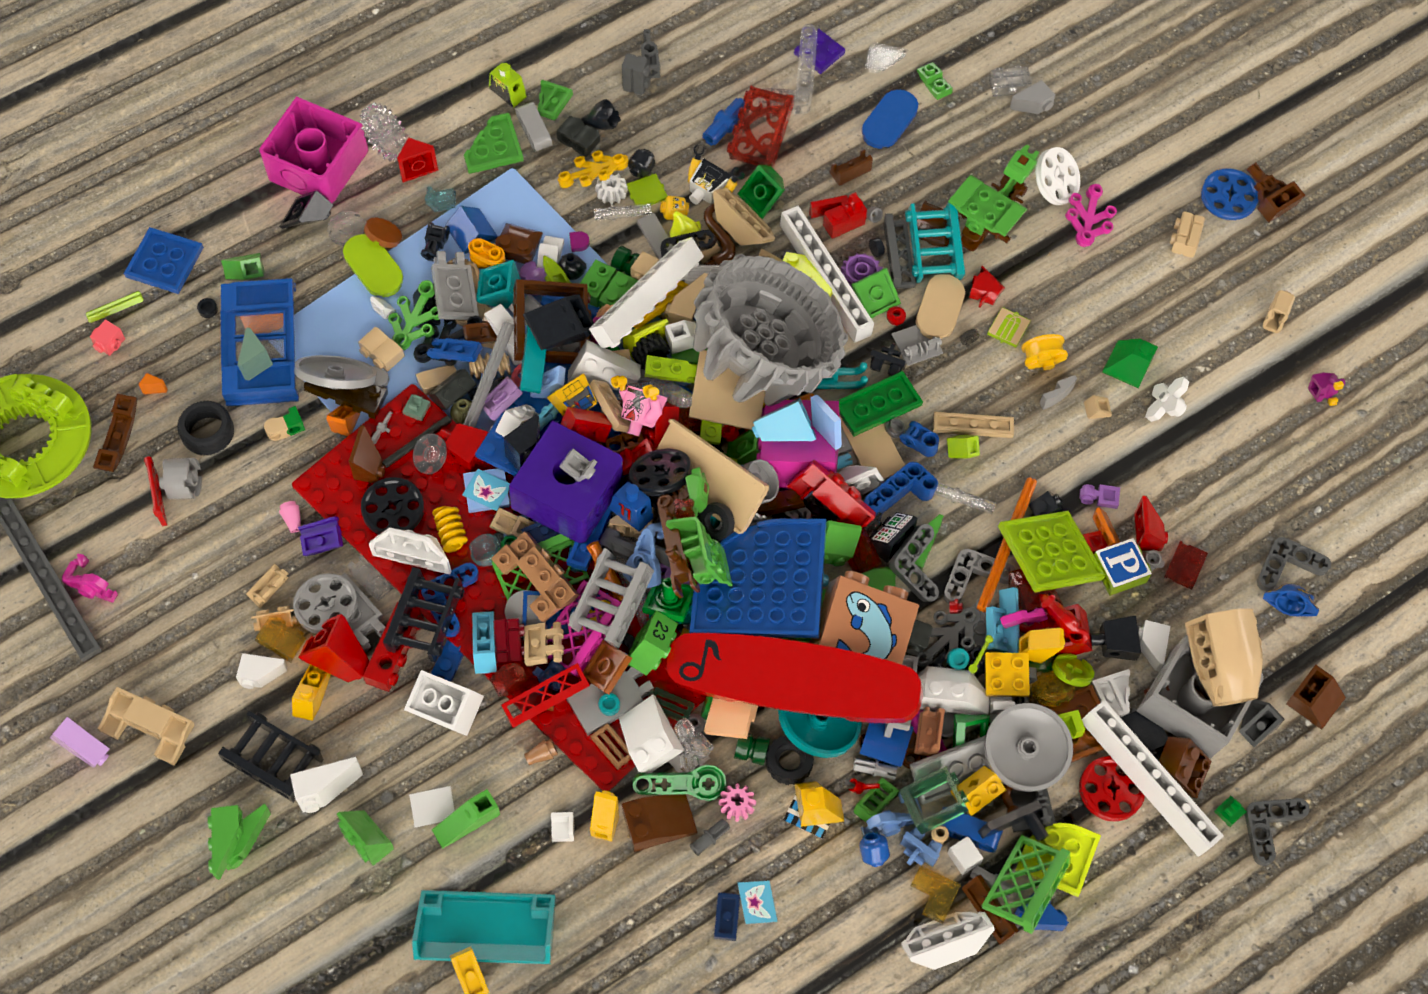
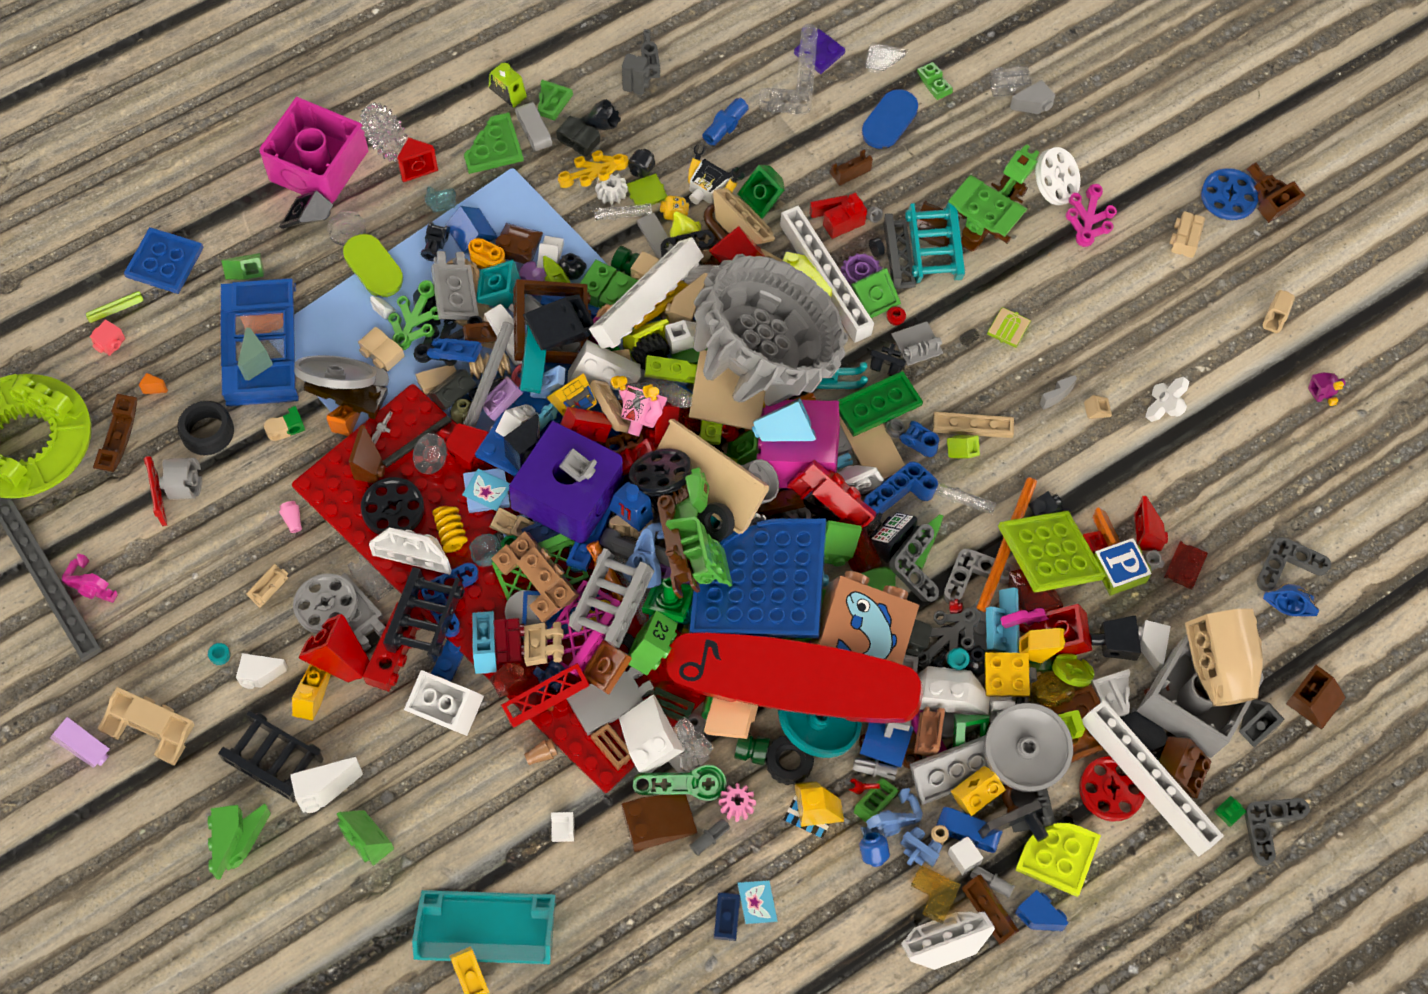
black tile [197,298,218,318] -> none
tan hinge [251,605,297,632] -> none
clear yellow brick [255,616,306,663] -> none
dark purple plate [298,516,343,557] -> none
dark orange tile [364,217,402,248] -> none
sand green tile [403,394,431,421] -> none
white sticker [409,786,455,828] -> none
bright green slope [432,789,500,849] -> none
magenta tile [569,231,590,252] -> none
yellow slope [590,791,619,841] -> none
teal tile [598,693,620,716] -> none
clear red plate [673,498,695,519] -> none
clear red fence [727,85,795,169] -> none
light blue tile [811,394,842,450] -> none
clear green window [899,766,969,835] -> none
tan tile [916,274,965,339] -> none
red piece [969,266,1005,308] -> none
lime hinge [969,635,993,674] -> none
bright green fence [982,835,1070,934] -> none
yellow wheel [1021,334,1068,370] -> none
red animal [1039,593,1090,646] -> none
medium lavender plate [1079,484,1120,509] -> none
green slope [1102,338,1158,389] -> none
none -> teal tile [208,643,231,665]
none -> red slope [709,226,765,263]

